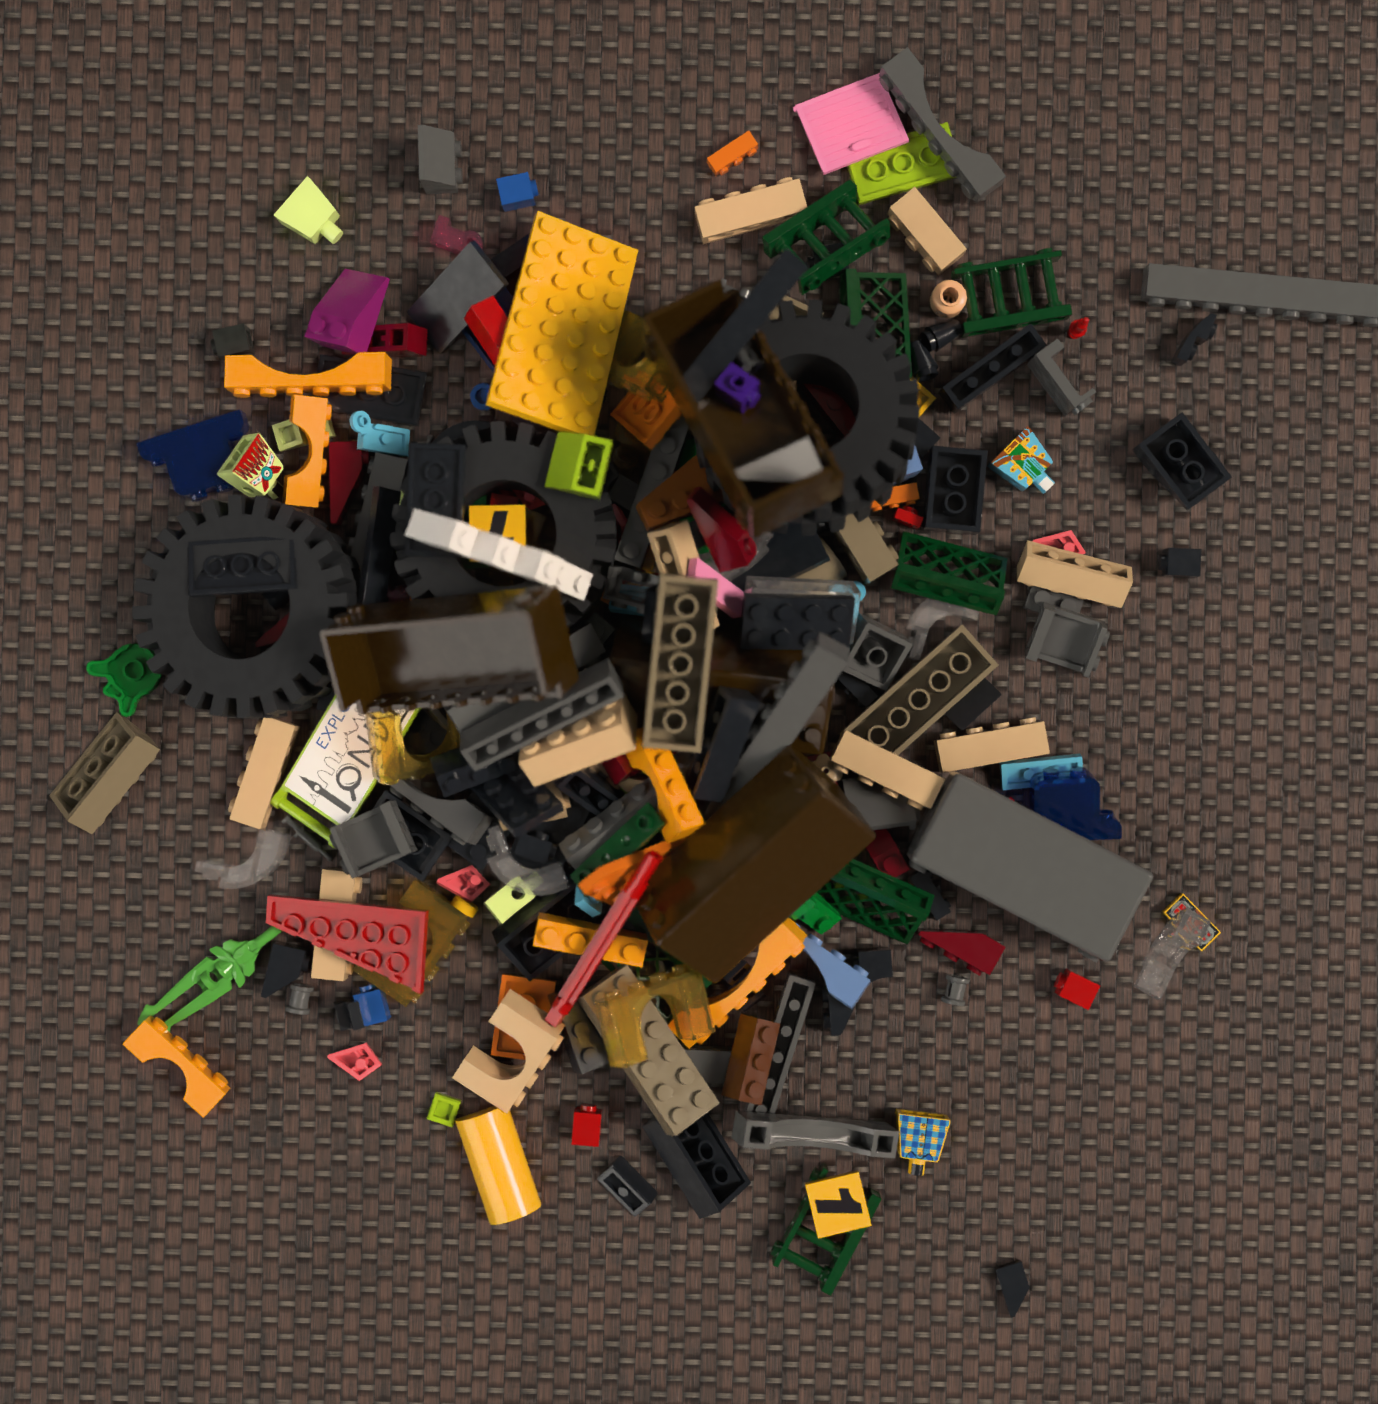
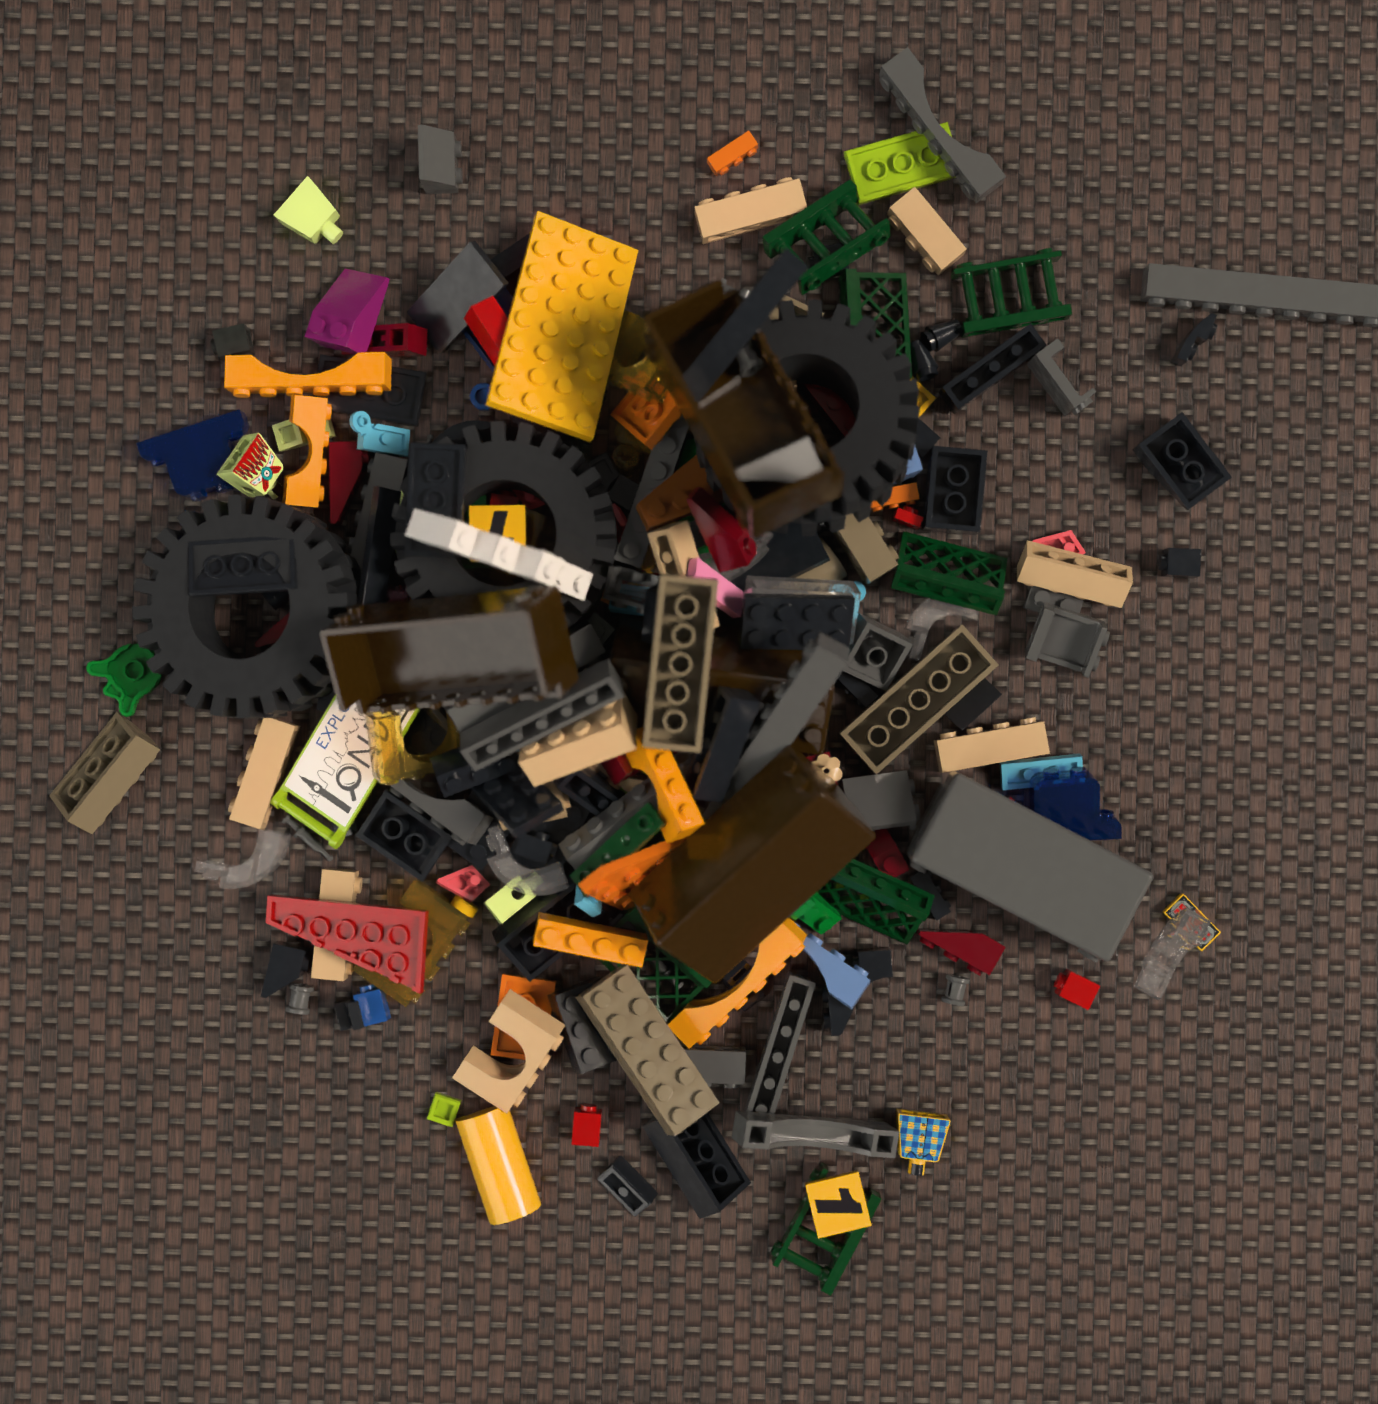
light orange arch [123,1015,230,1118] -> none
bright green sword [137,926,282,1032] -> none
coral piece [327,1042,382,1081] -> none
dark grey panel [329,800,417,879] -> none
clear pink leg [430,215,484,254] -> none
blue brick [496,172,539,212] -> none
piece [544,850,663,1028] -> none
lime slope [545,432,613,501] -> none
clear yellow arch [594,964,716,1068] -> none
dark purple brick [714,362,761,414] -> none
reddish brown brick [721,1014,780,1105] -> none
bright pink piece [793,73,909,175] -> none
tan brick [829,730,945,811] -> none
light nougat head [930,280,967,318] -> none
torso [987,426,1055,494] -> none
black tile [994,1259,1030,1318] -> none
red piece [1067,317,1089,339] -> none

